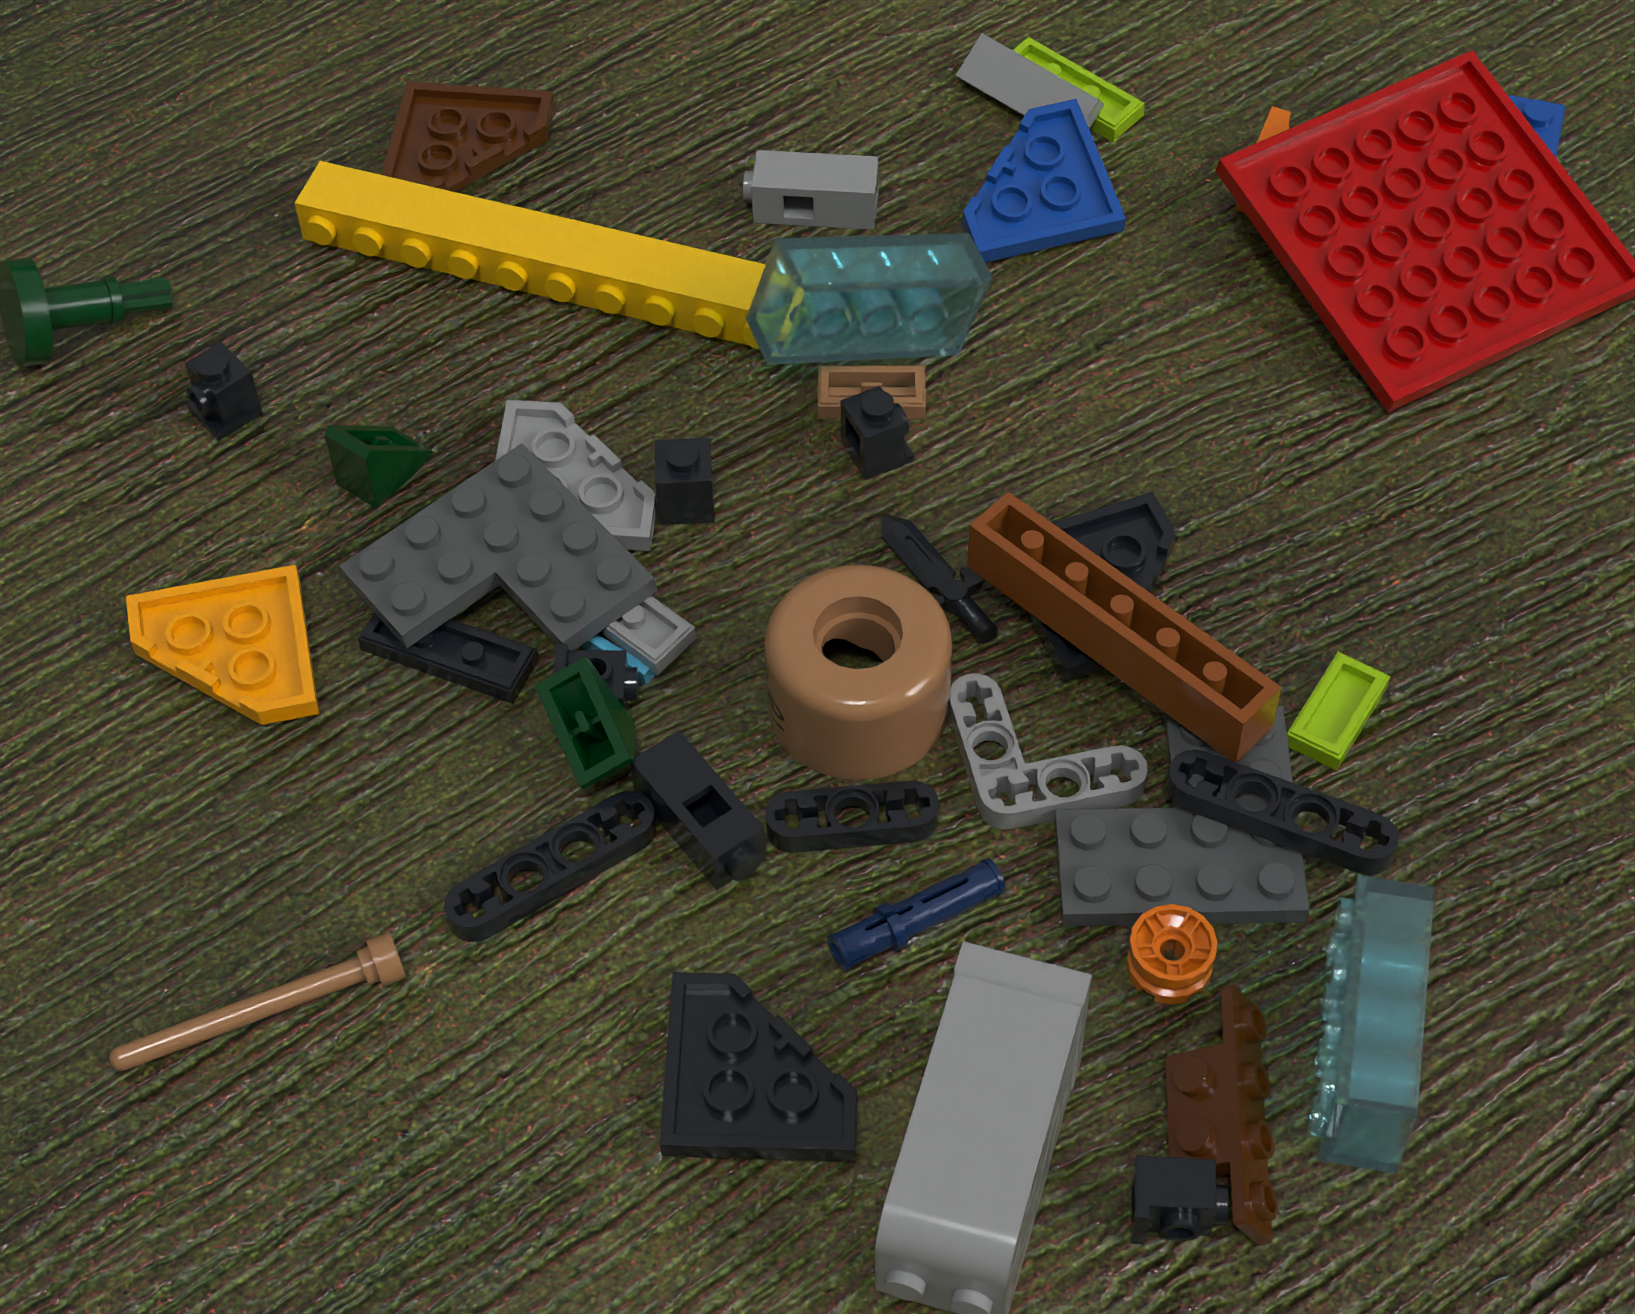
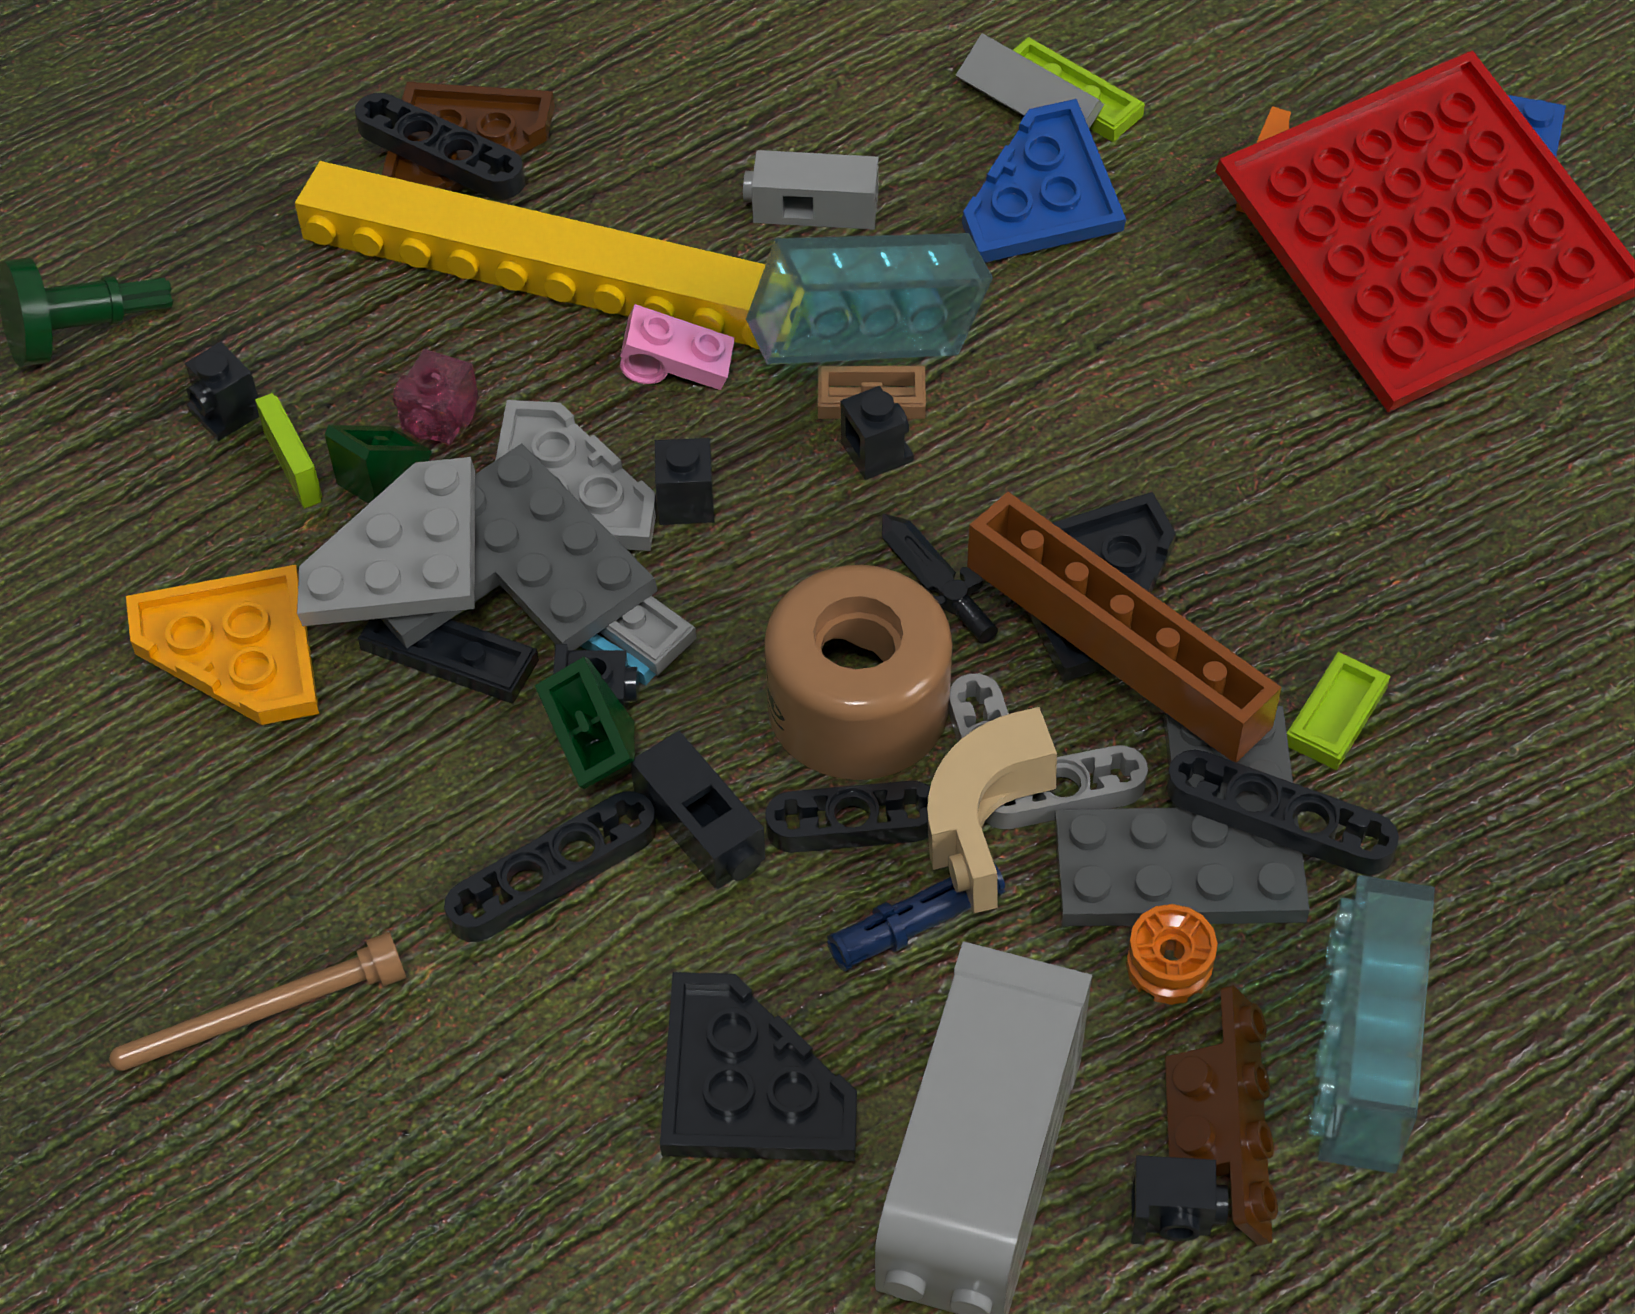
none -> lime tile [255,393,323,509]
none -> light grey plate [297,457,475,626]
none -> black beam [355,93,525,200]
none -> clear pink brick [393,349,479,445]
none -> bright pink plate [620,304,735,390]
none -> tan arch [927,707,1057,914]

